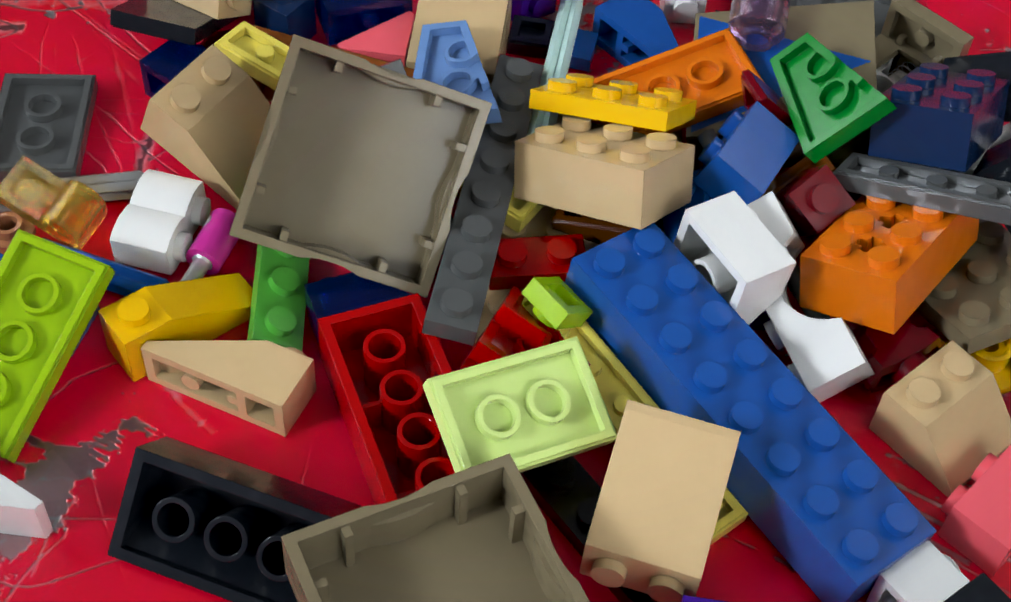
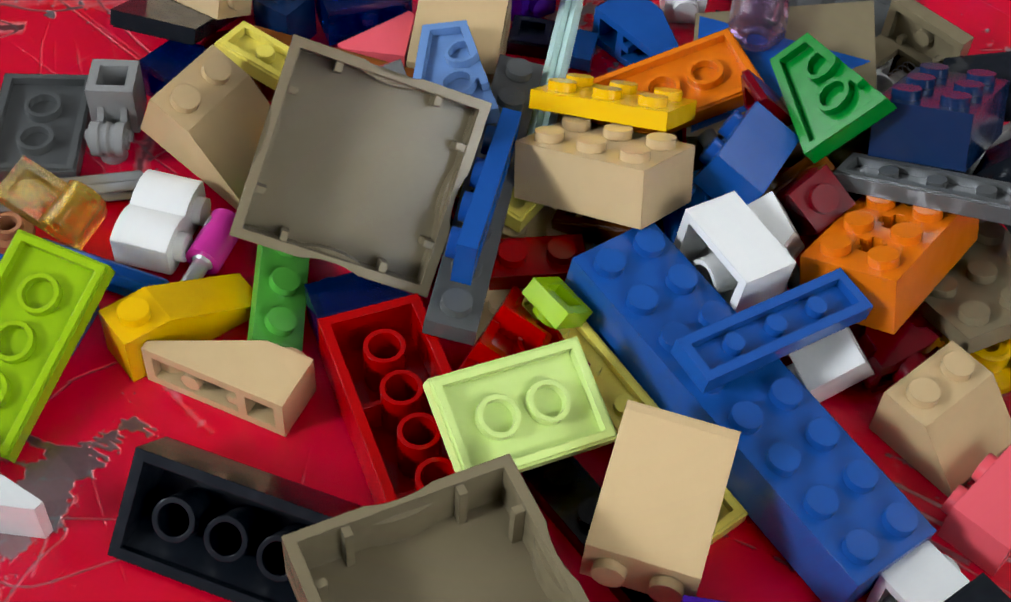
none -> light grey brick [84,59,147,165]
none -> blue plate [445,107,522,286]
none -> blue plate [670,268,874,394]

